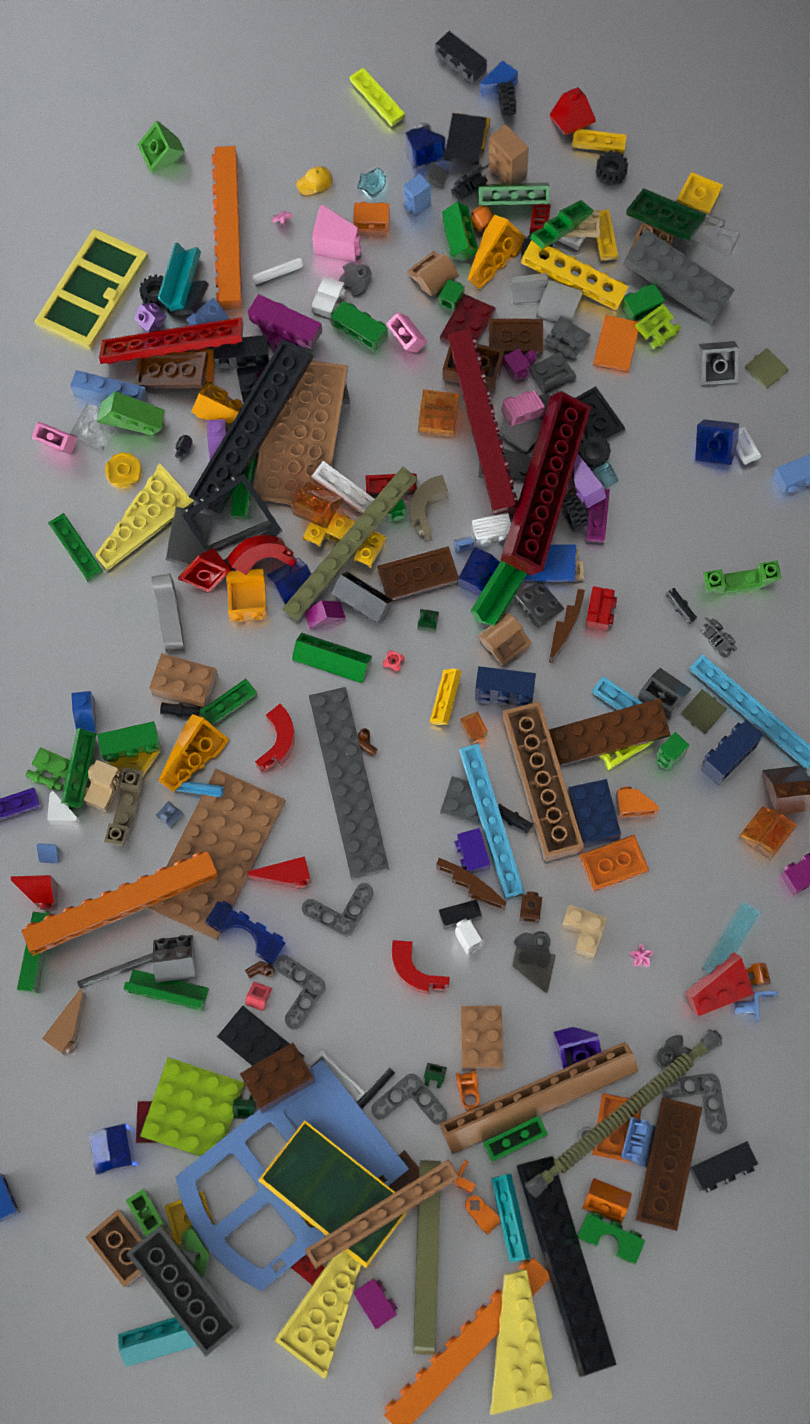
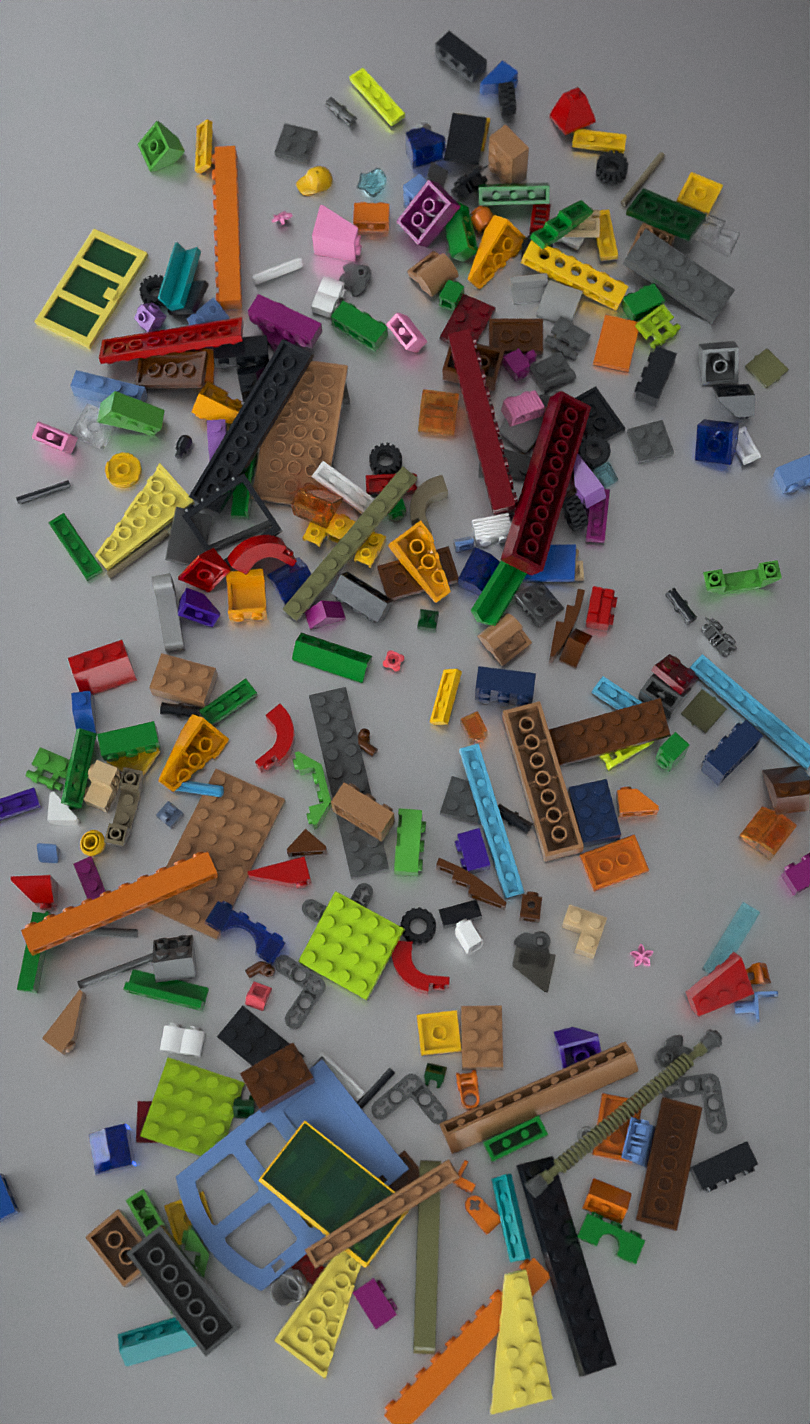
none -> black bar [16,480,71,504]
none -> red slope [68,640,137,695]
none -> magenta plate [73,856,106,899]
none -> yellow cone [80,830,106,856]
none -> dark grey bar [85,927,138,937]
none -> dark tan bar [106,529,170,579]
none -> white brick [160,1023,205,1058]
none -> dark purple slope [178,587,220,628]
none -> yellow plate [195,119,213,174]
none -> light grey helmet [270,1269,308,1306]
none -> dark grey plate [274,123,318,164]
none -> reddish brown slope [287,829,327,857]
none -> bright green slope [292,751,332,830]
none -> lime plate [298,891,405,1000]
none -> dark grey pin [325,97,357,127]
none -> medium nougat brick [331,783,395,842]
none -> black tyre [369,443,402,475]
none -> light orange wedge [388,520,451,603]
none -> bright green wedge [394,808,426,877]
none -> magenta brick [396,180,461,248]
none -> black tyre [400,907,436,945]
none -> yellow plate [417,1010,462,1056]
none -> reddish brown slope [559,628,593,669]
none -> dark tan bar [620,152,665,207]
none -> dark grey plate [627,420,674,464]
none -> black brick [634,346,677,407]
none -> dark red plate [651,654,699,695]
none -> slope [712,384,755,419]

